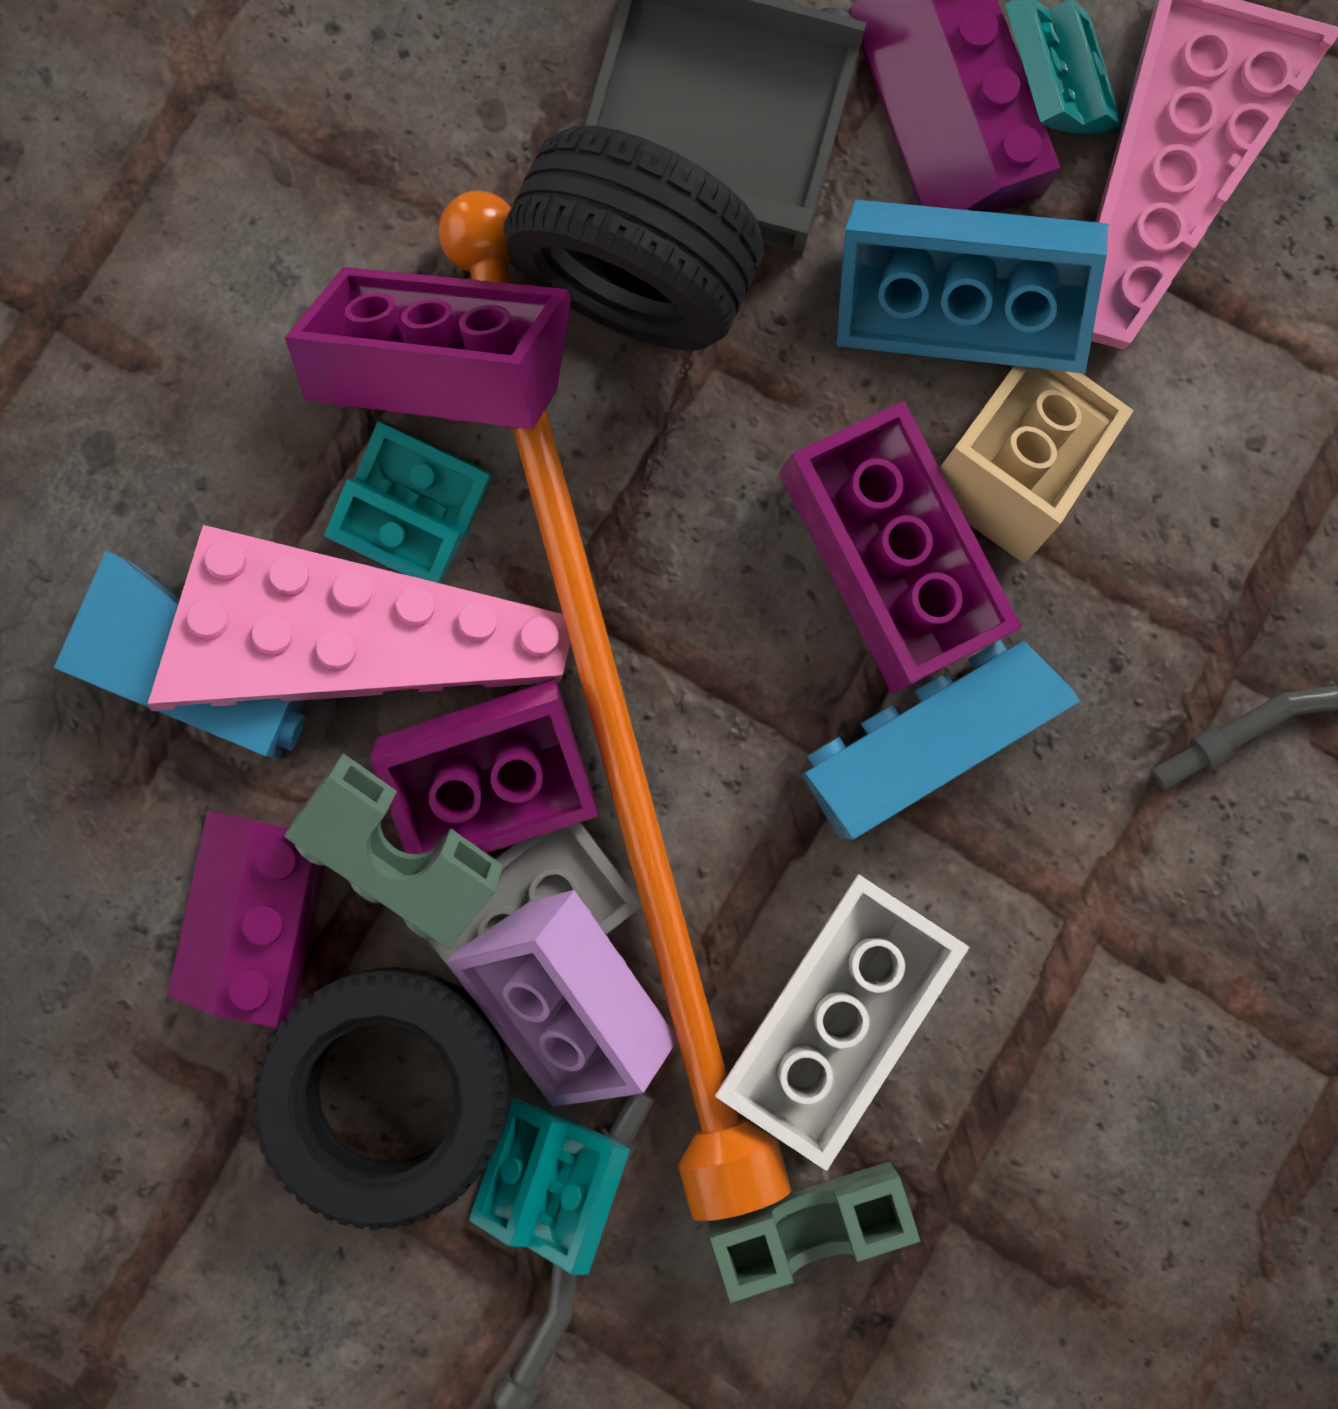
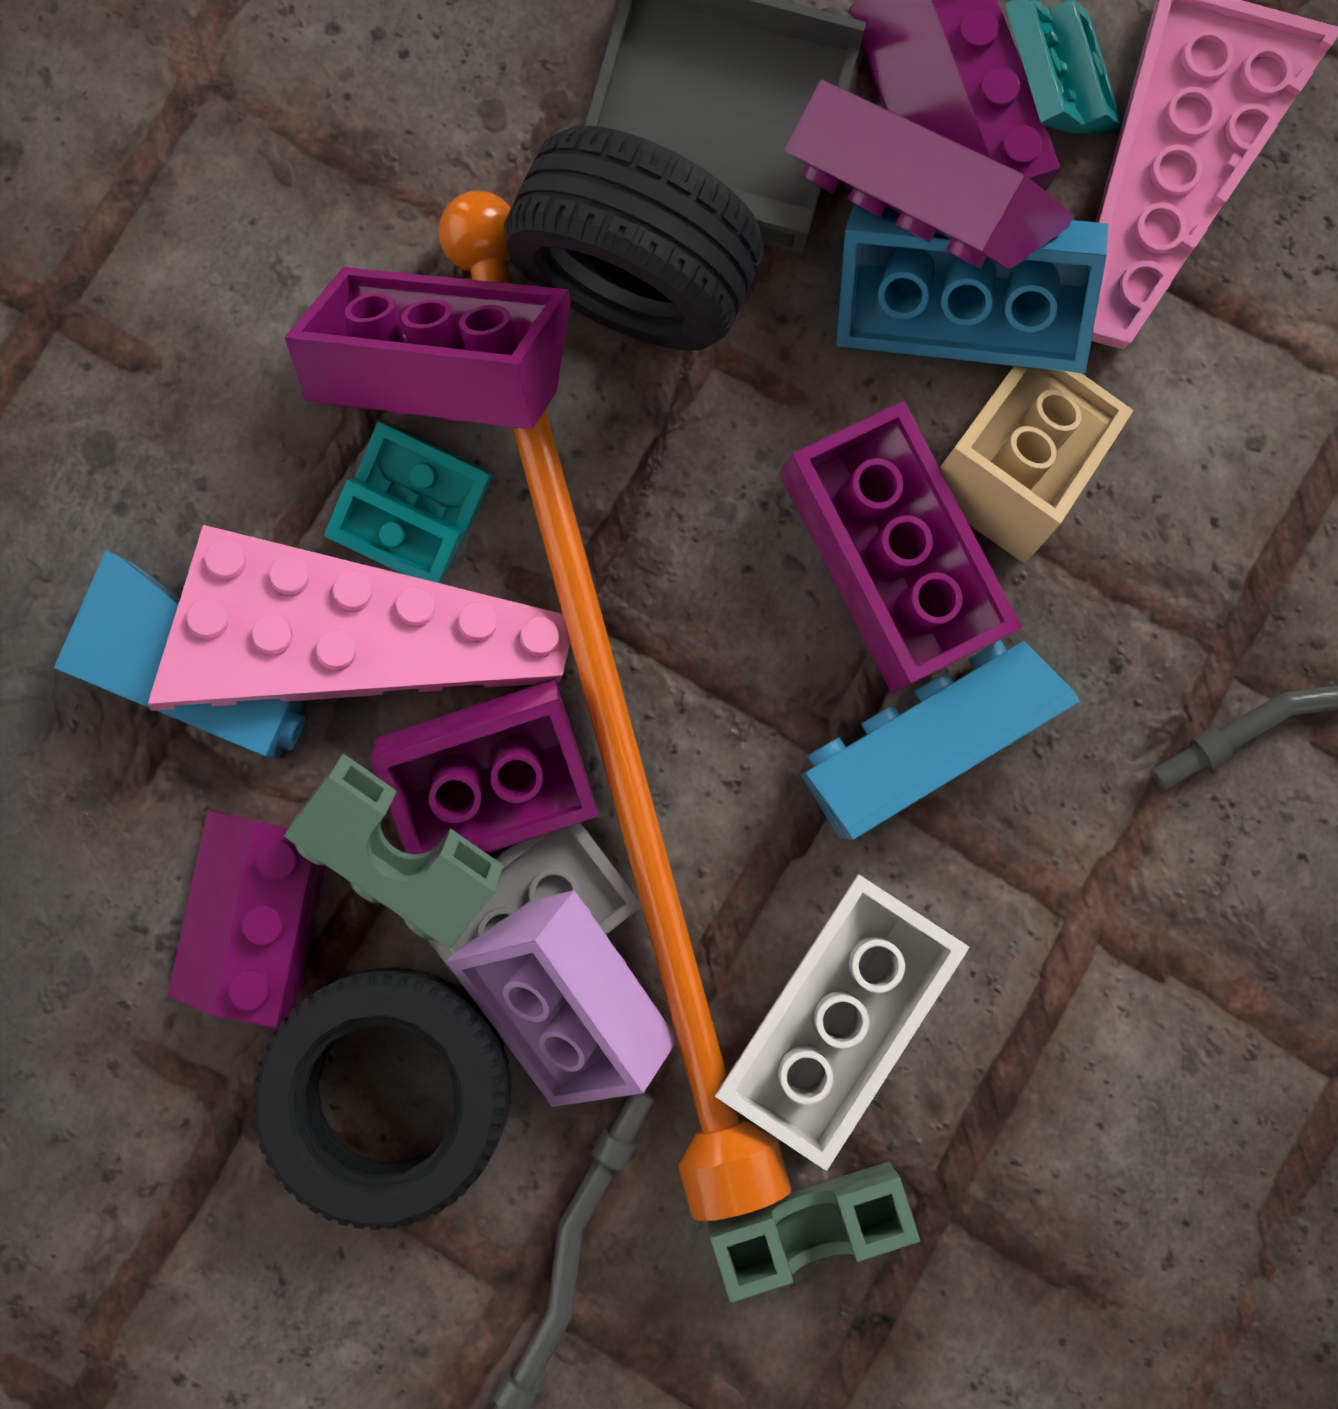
teal slope [469,1099,630,1275] -> none
none -> magenta slope [784,79,1075,269]

